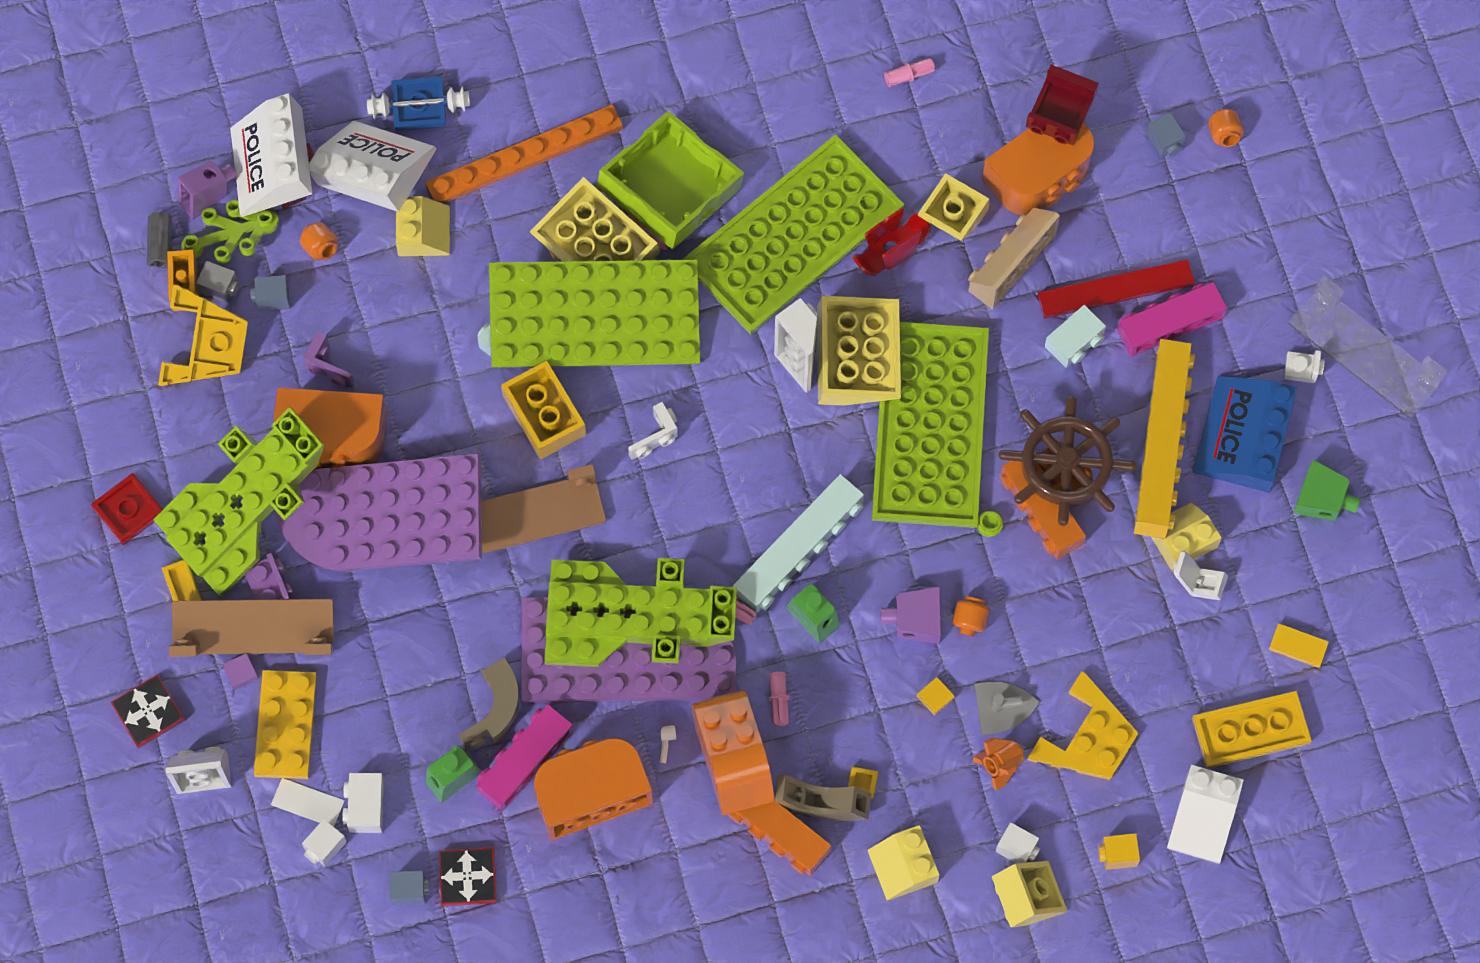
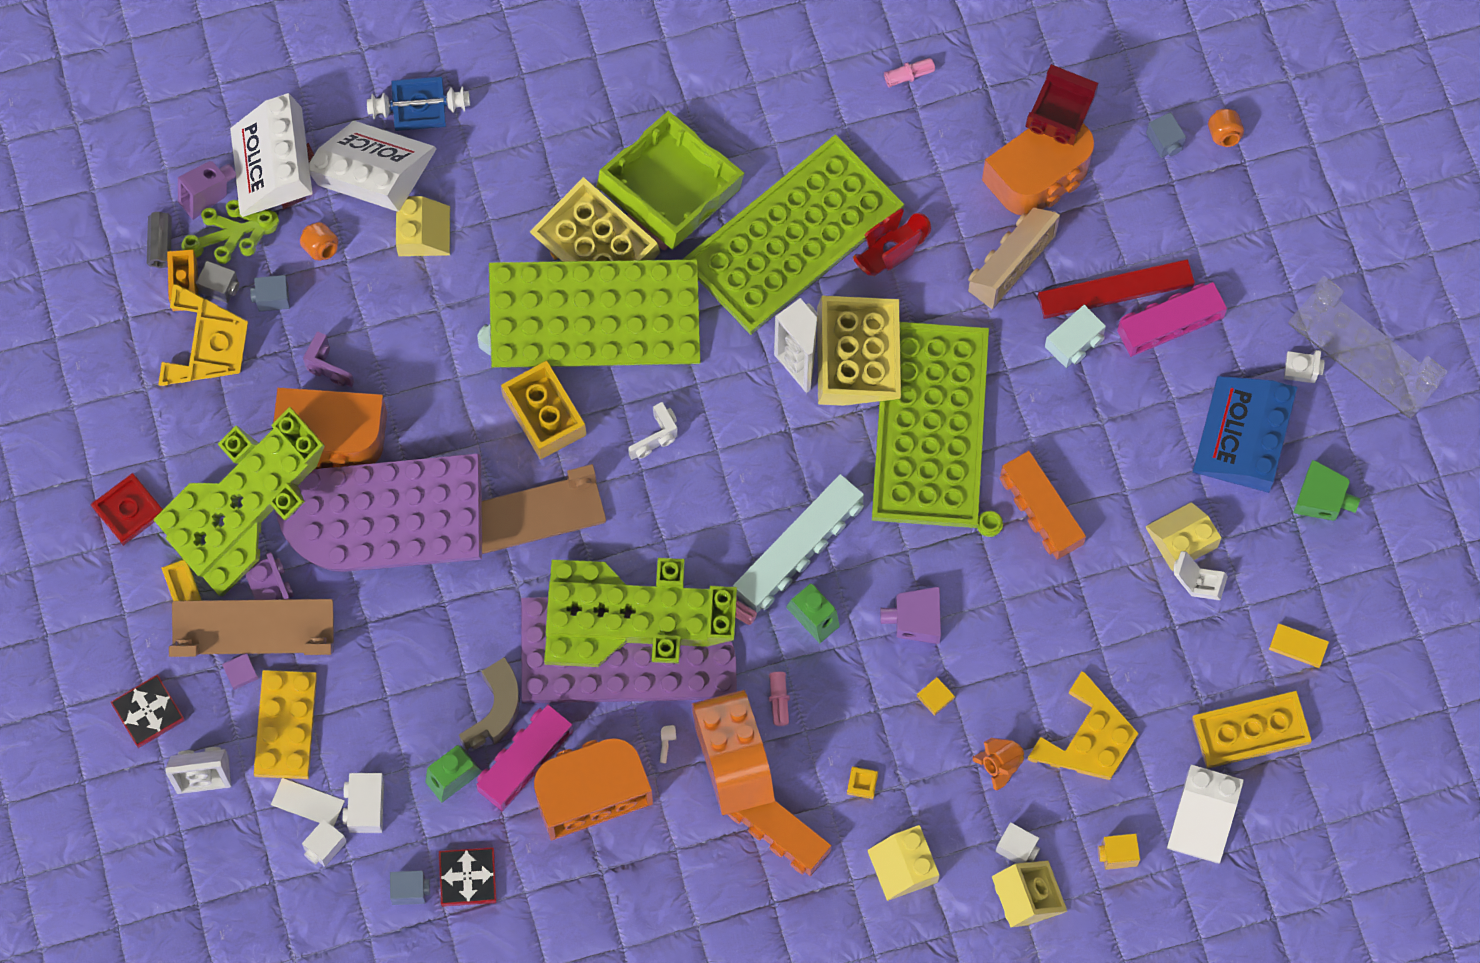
orange plate [425,104,623,204] -> none
dark tan arch [774,774,871,821] -> none
light yellow slope [918,173,989,241] -> none
orange head [952,596,990,637] -> none
light grey shield [974,682,1040,736] -> none
reddish brown brick [998,396,1136,526] -> none
yellow brick [1134,339,1195,539] -> none

